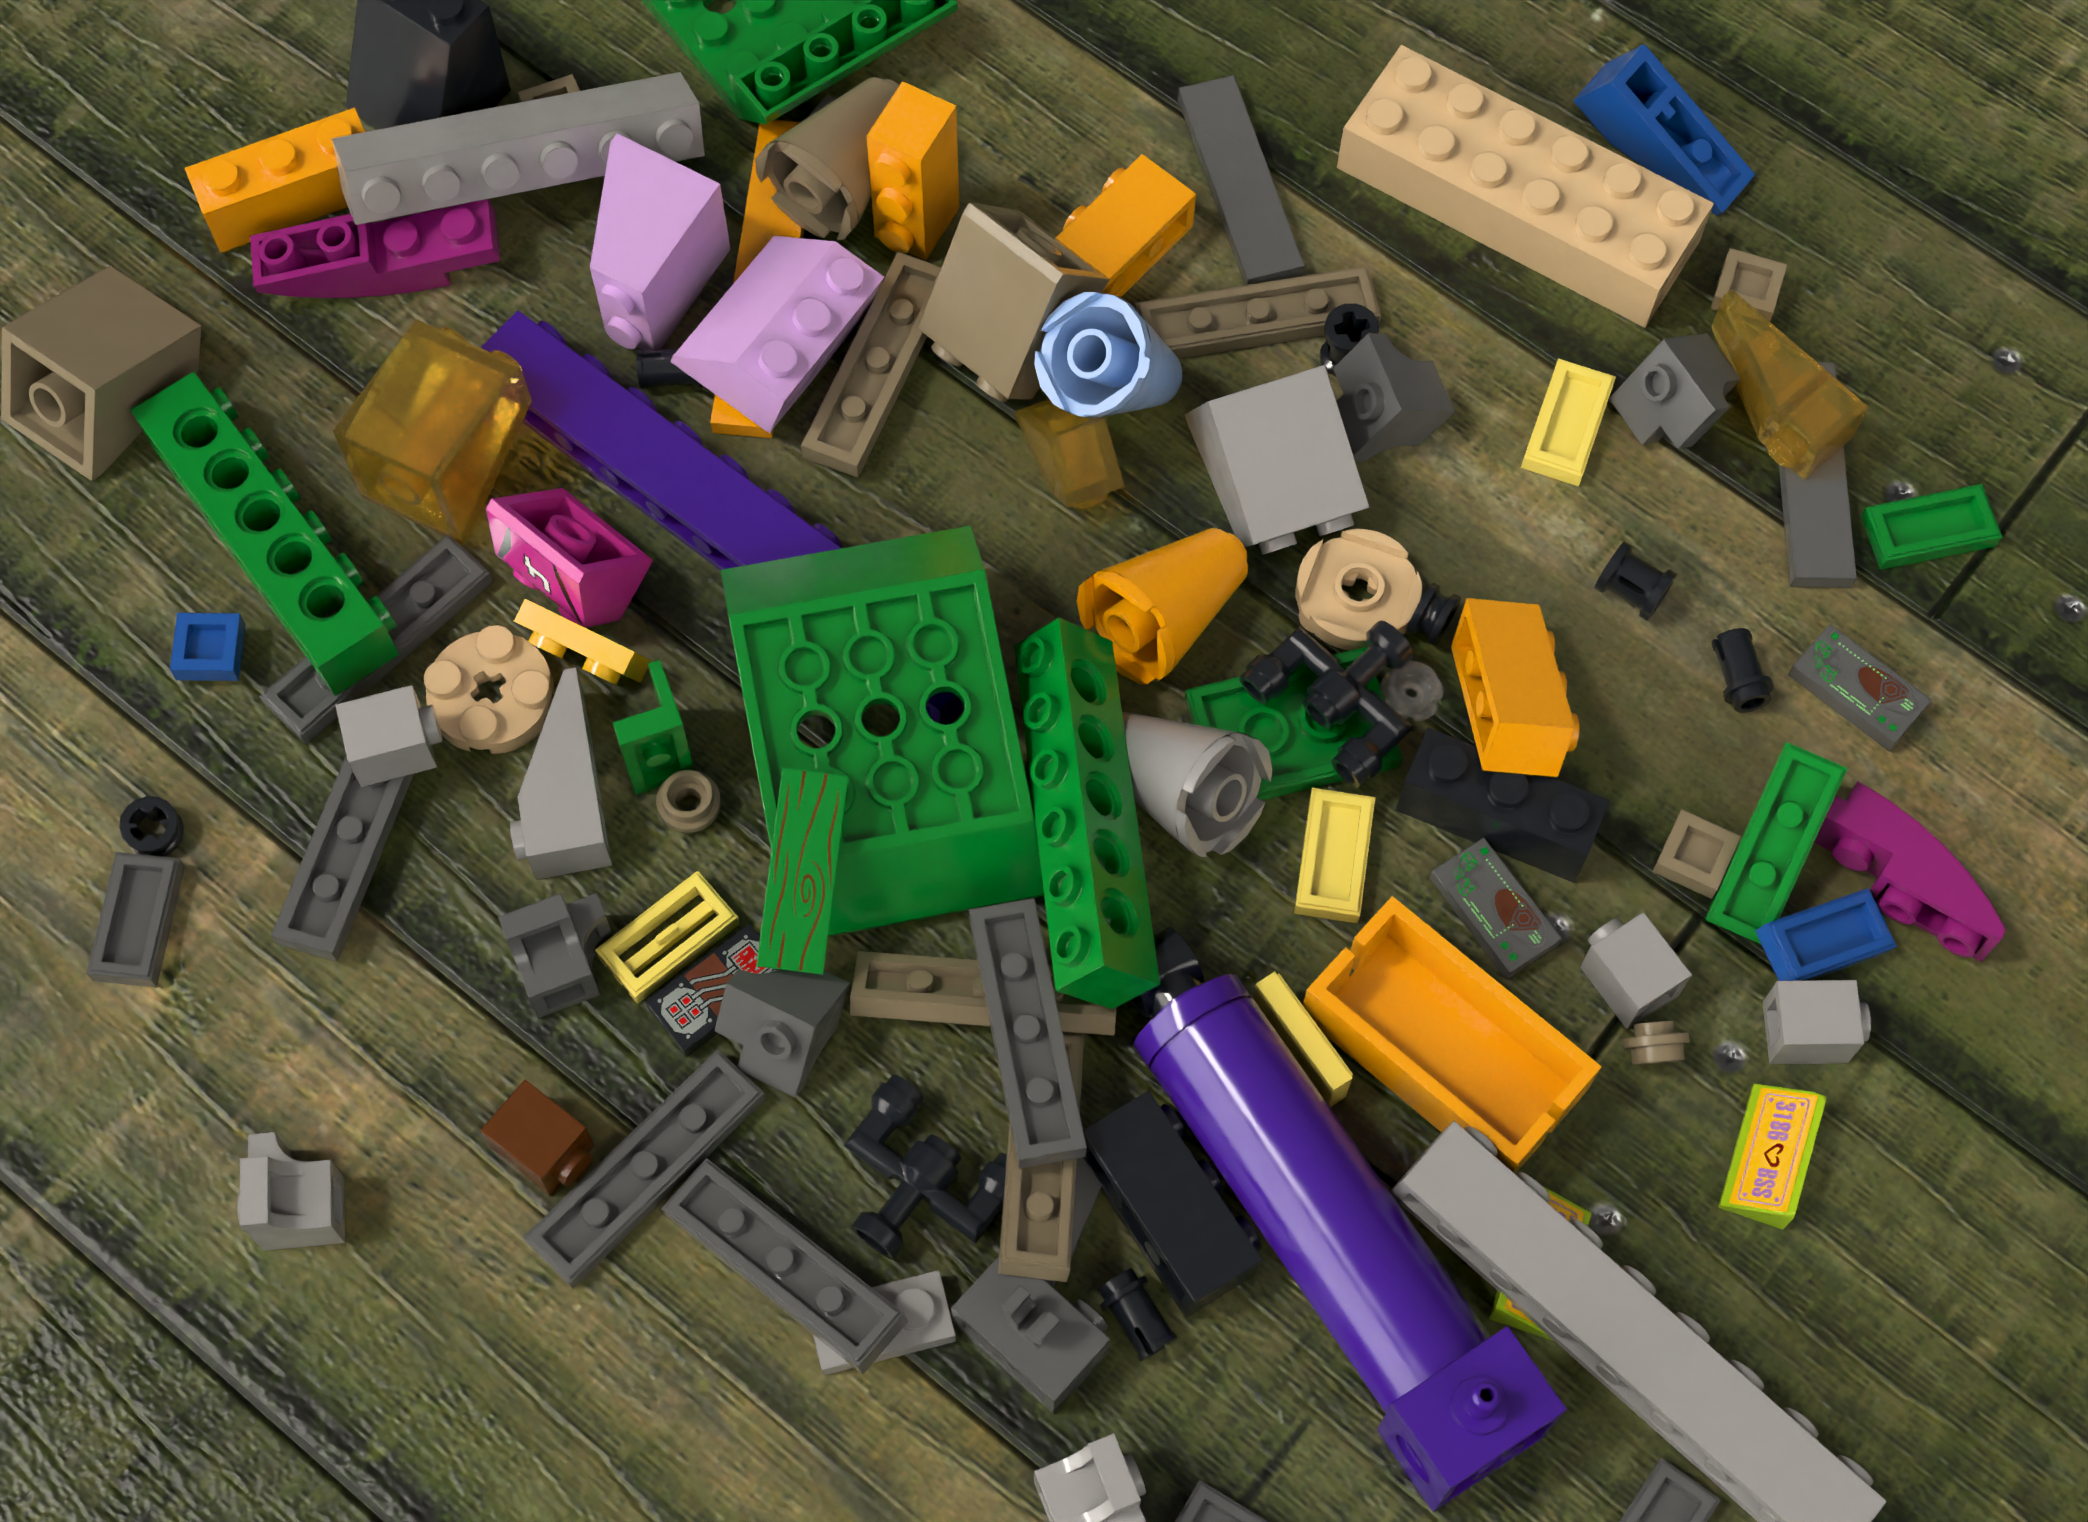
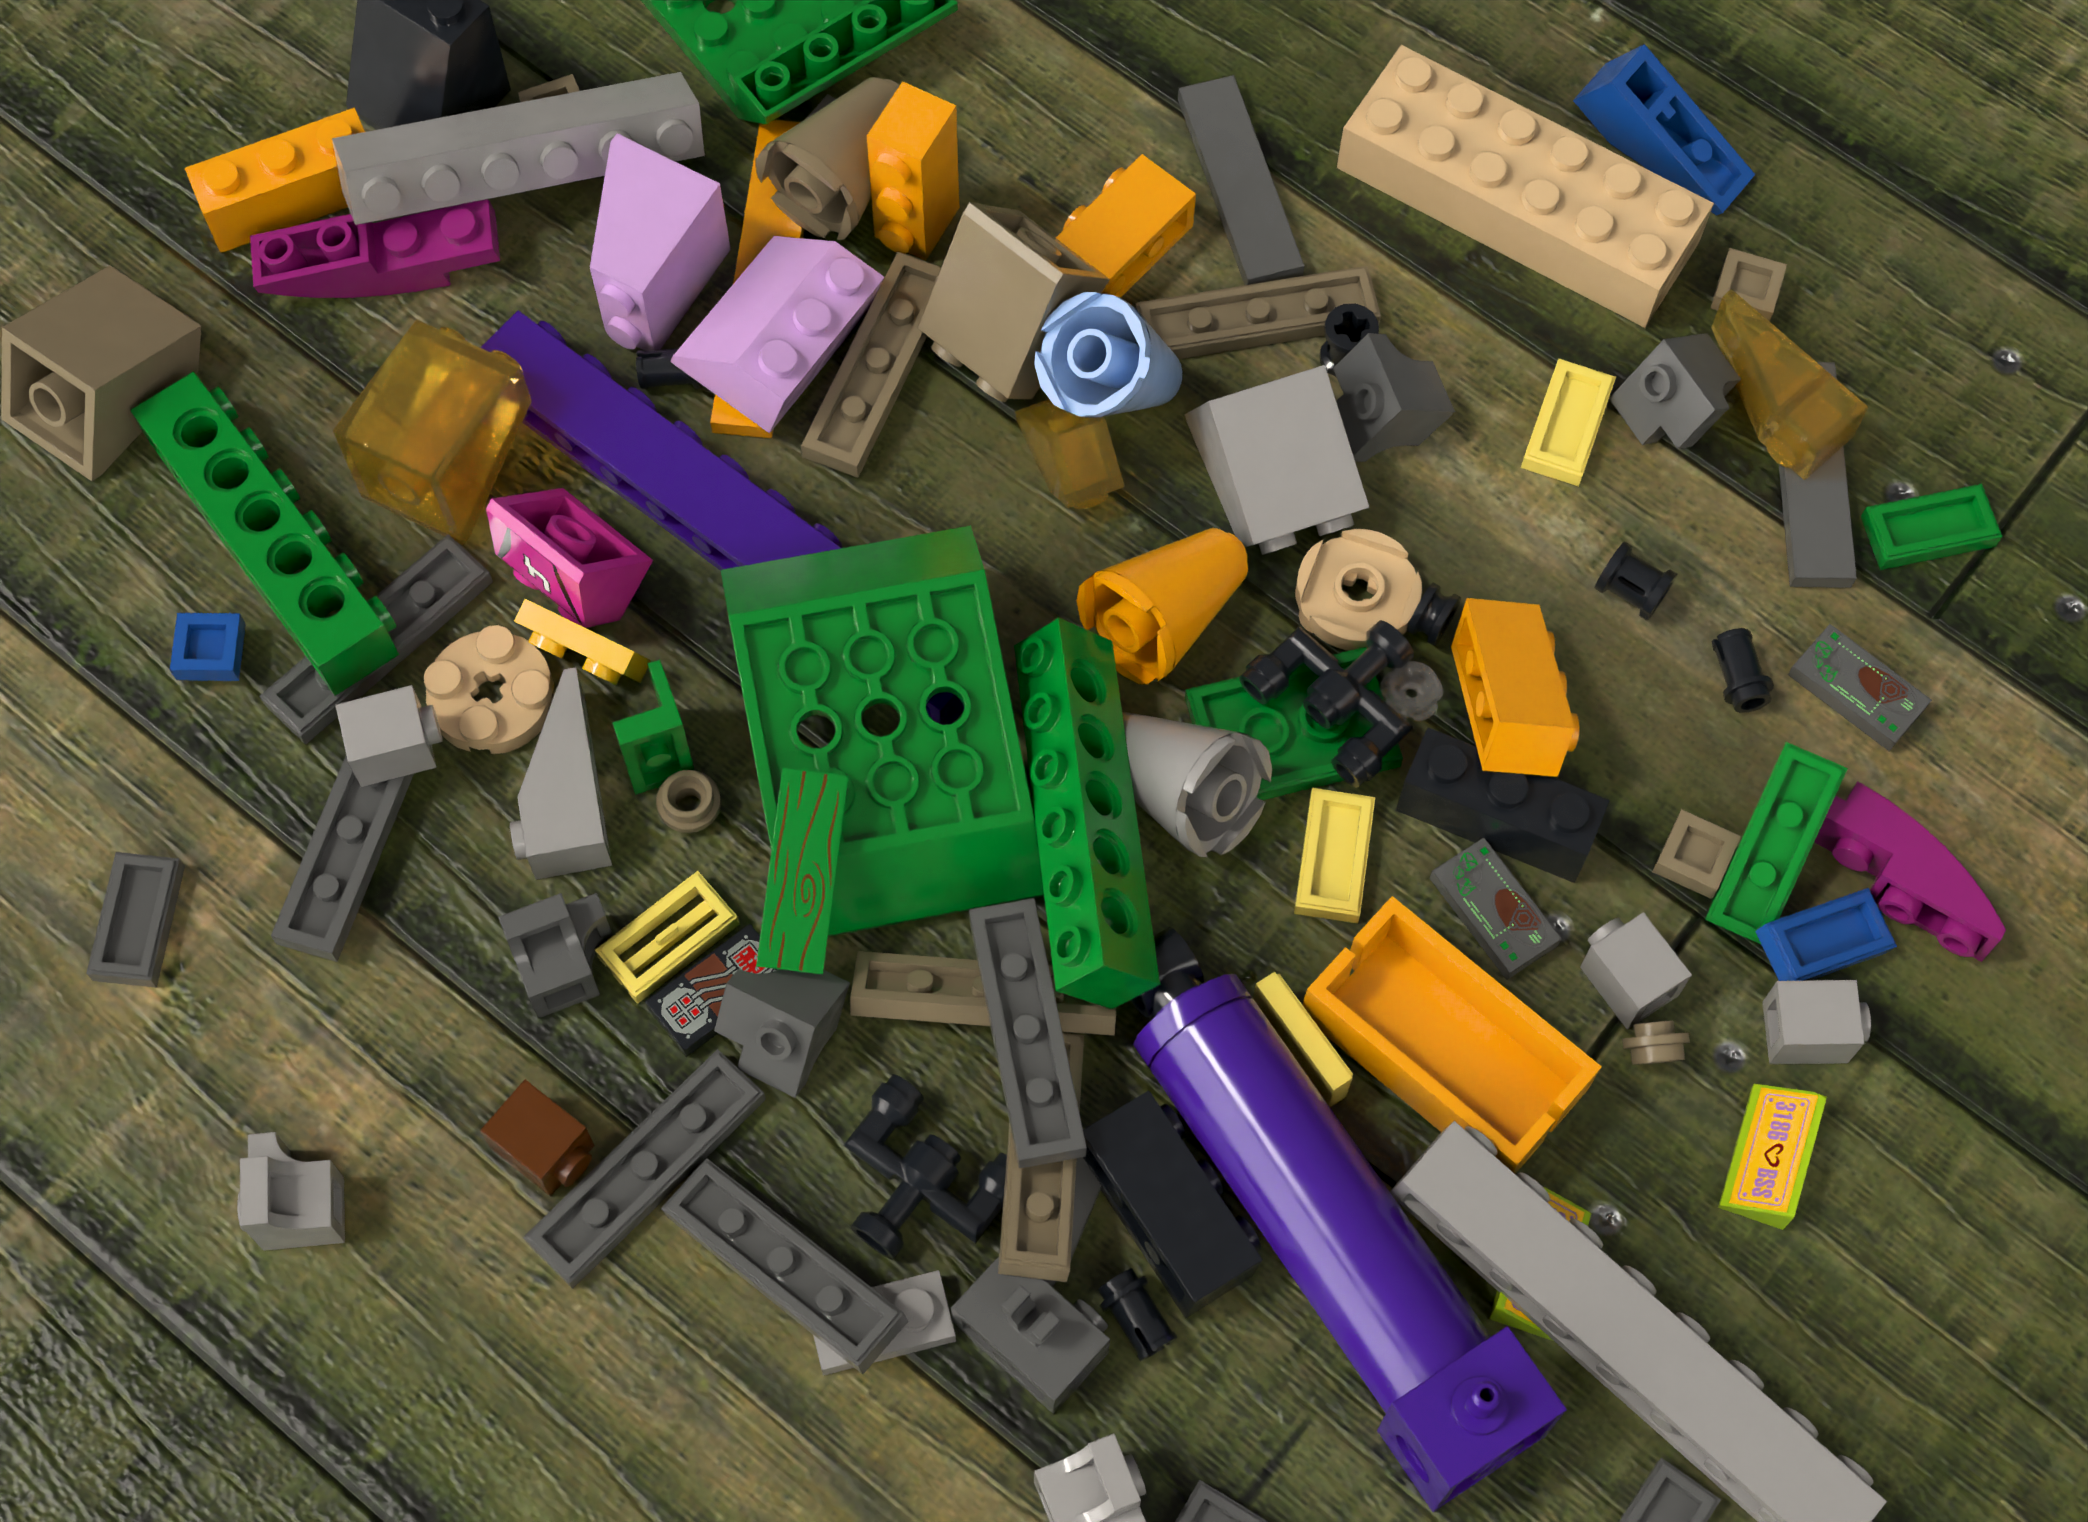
black bush [119,796,184,857] -> none

